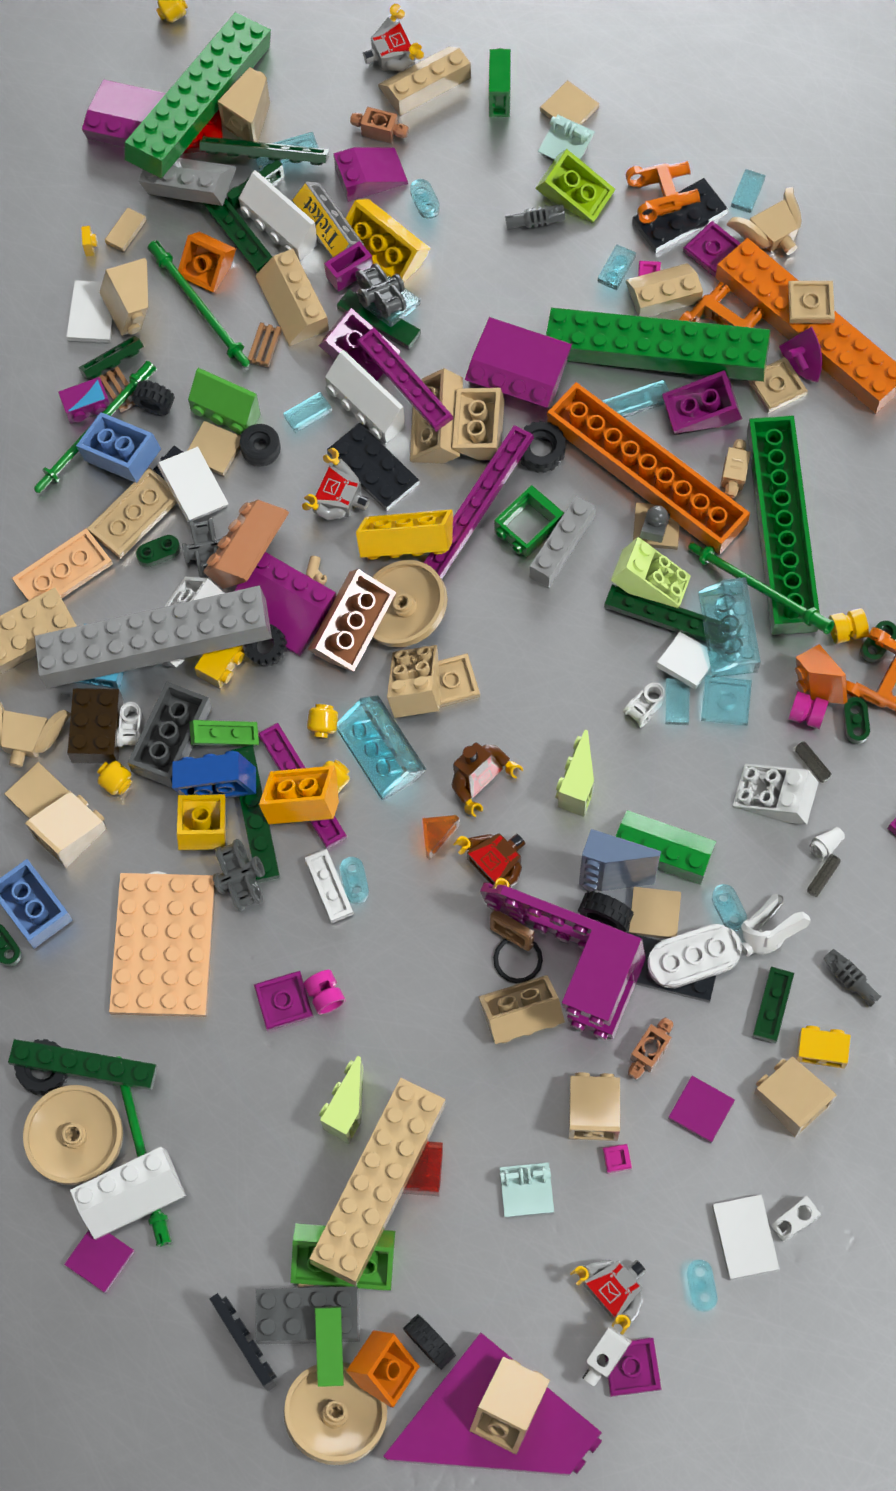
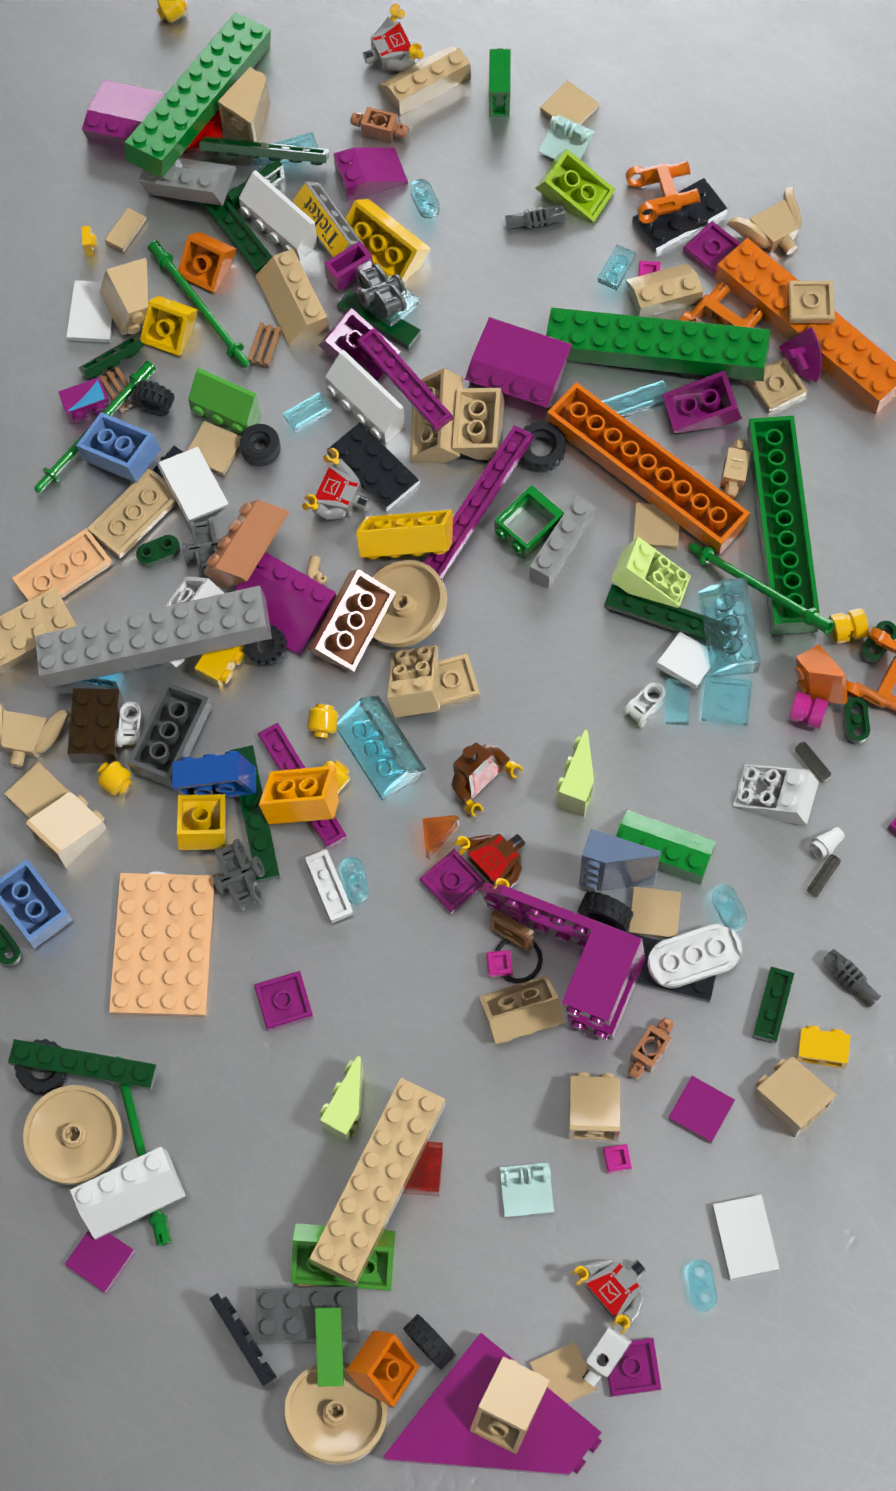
bright green plate [190,720,259,746] -> none
dark pink wheel [303,970,346,1015] -> none
dark grey tile [640,505,670,543] -> none
clear light blue tile [731,169,766,214] -> none
white piece [740,894,811,956] -> none
white leg [771,1196,821,1242] -> none
none -> yellow slope [140,296,198,356]
none -> magenta tile [419,848,486,914]
none -> dark pink tile [486,950,513,978]
none -> tan tile [530,1342,597,1404]

